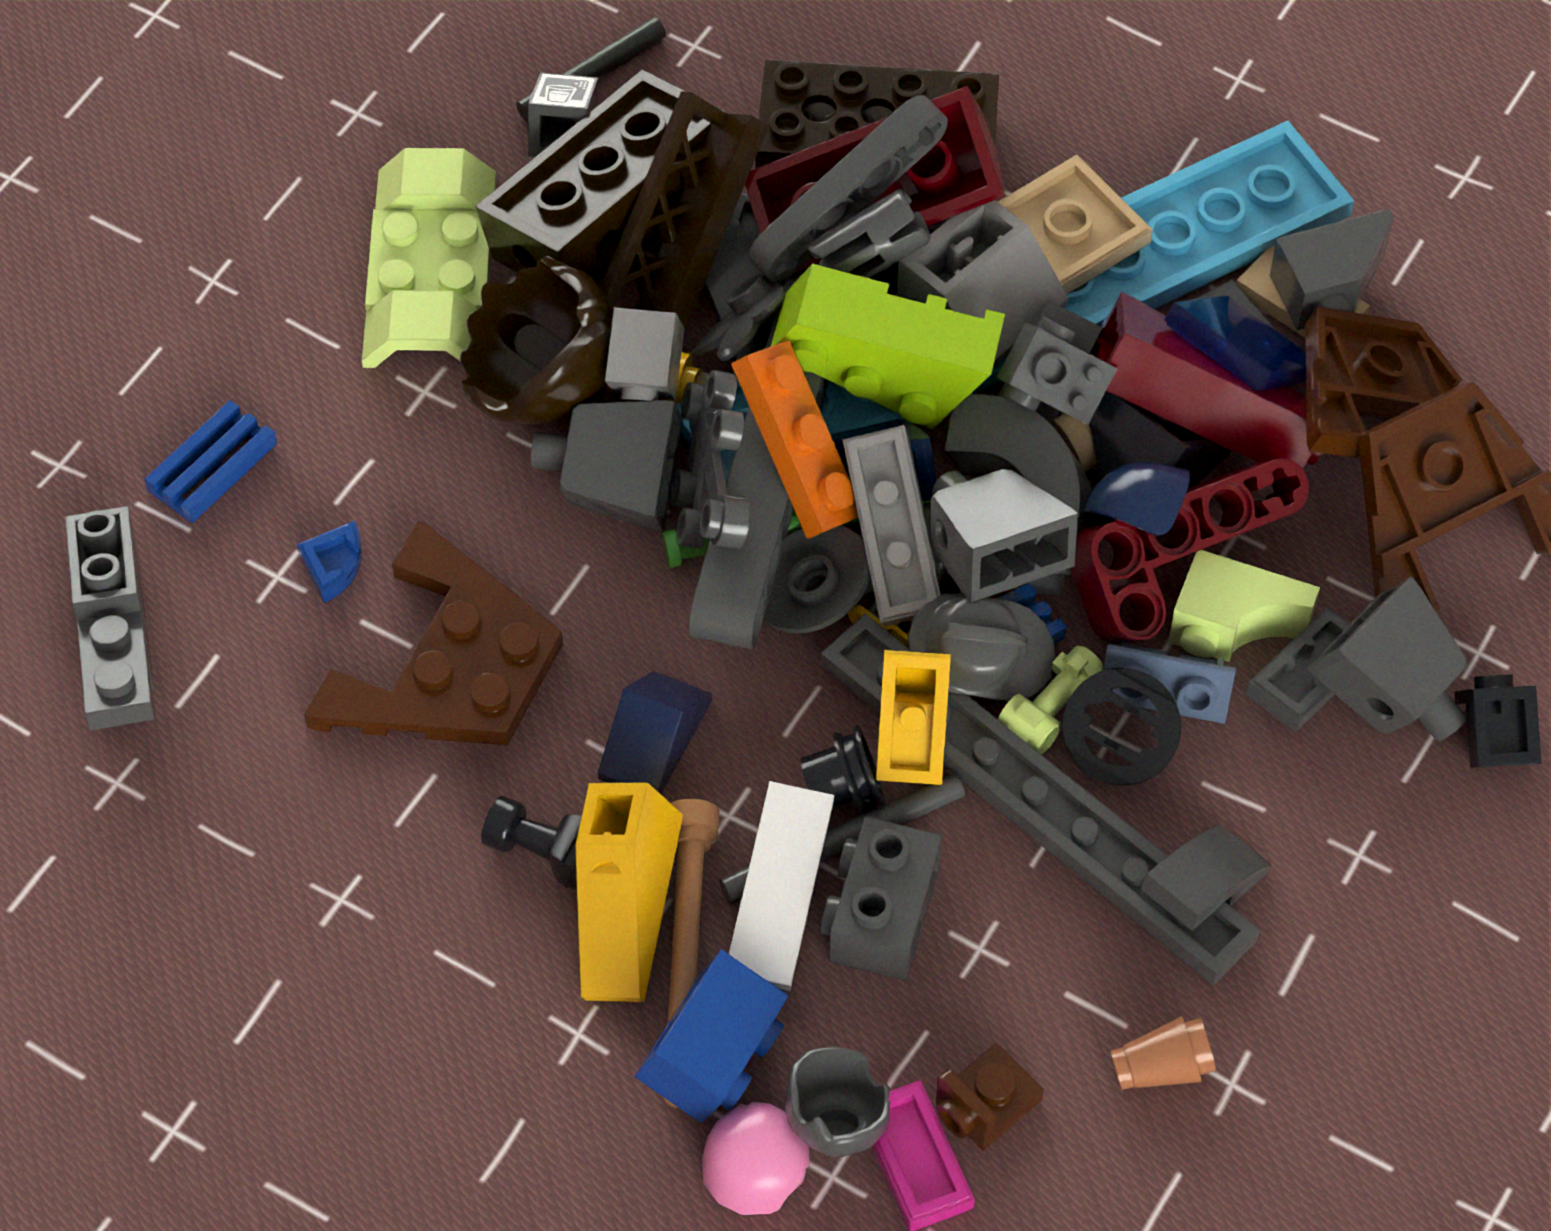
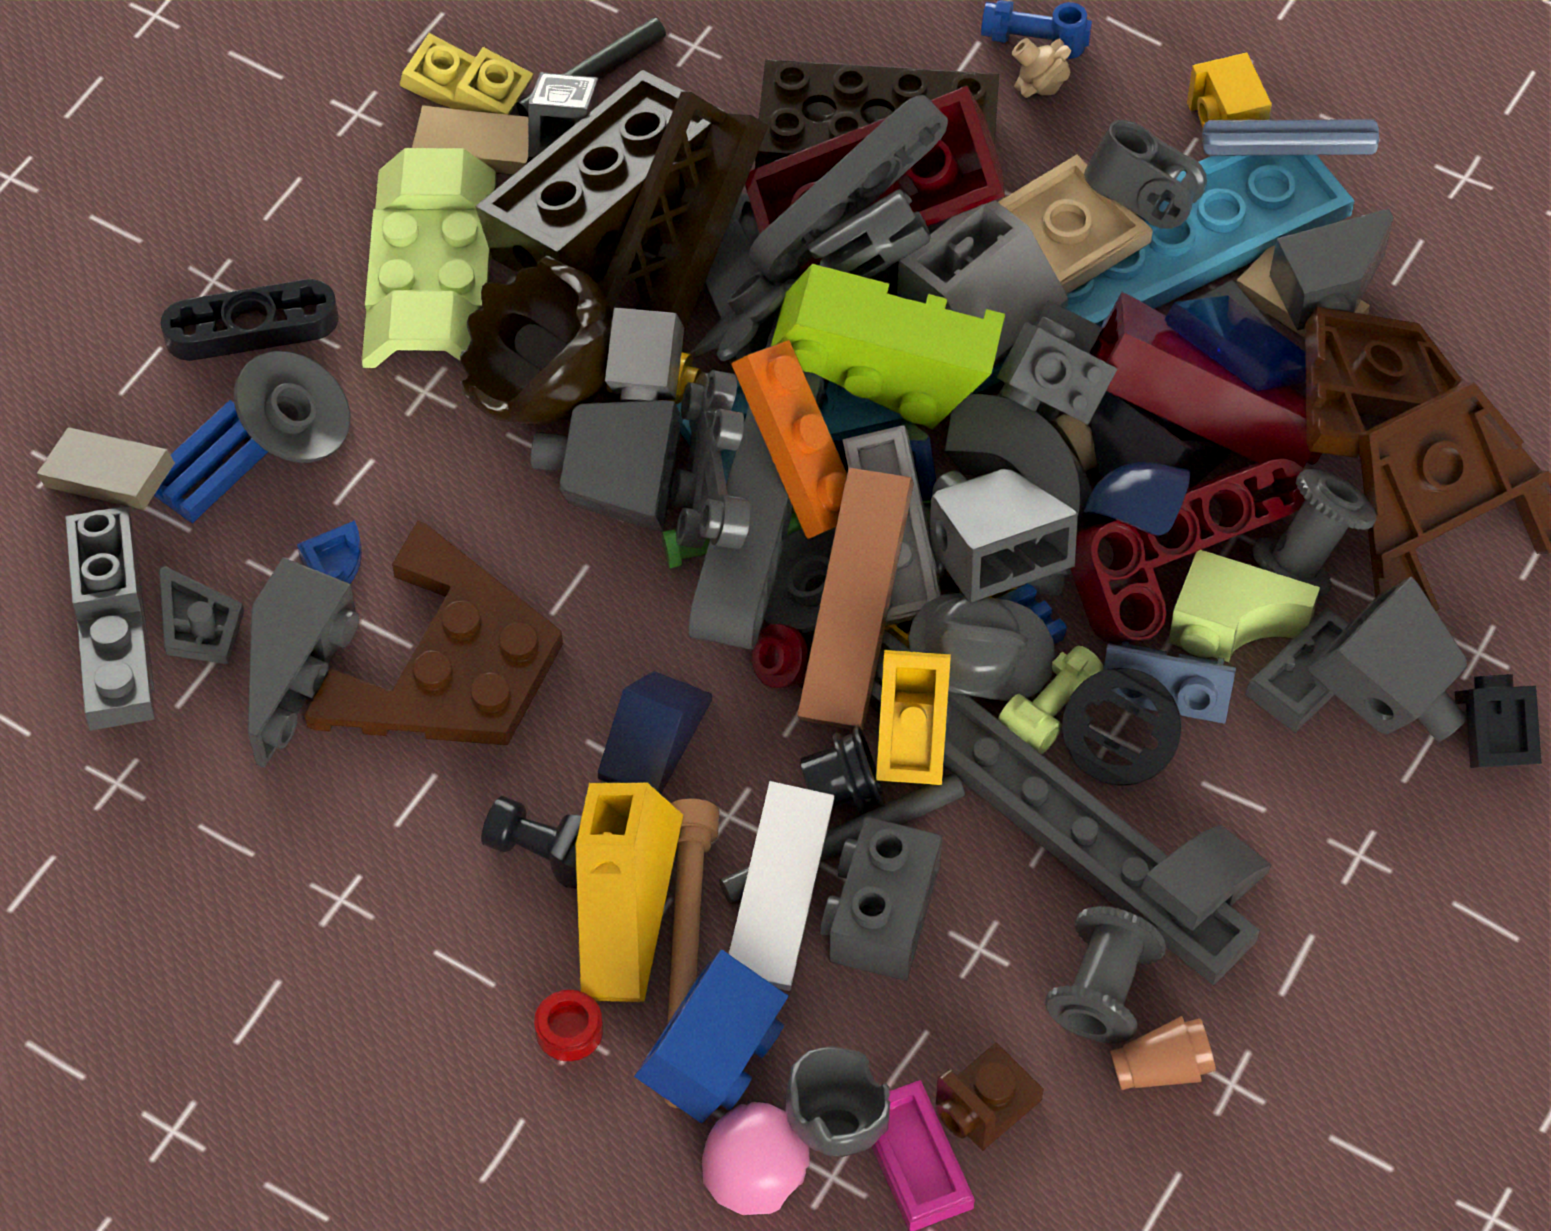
none -> tile [37,427,175,510]
none -> dark grey piece [159,566,244,664]
none -> black beam [161,279,339,361]
none -> dark grey dish [234,351,350,463]
none -> dark grey slope [248,557,359,768]
none -> light yellow slope [399,33,534,115]
none -> tan tile [412,105,532,174]
none -> red tile [534,990,603,1061]
none -> dark red plate [752,624,809,688]
none -> nougat tile [797,467,914,731]
none -> blue bar [981,0,1092,59]
none -> tan plant [1012,38,1071,98]
none -> dark grey hose [1045,906,1166,1043]
none -> dark grey piece [1084,120,1207,229]
none -> yellow brick [1187,52,1272,127]
none -> sand blue axle [1202,119,1379,156]
none -> dark grey hose [1252,469,1377,597]

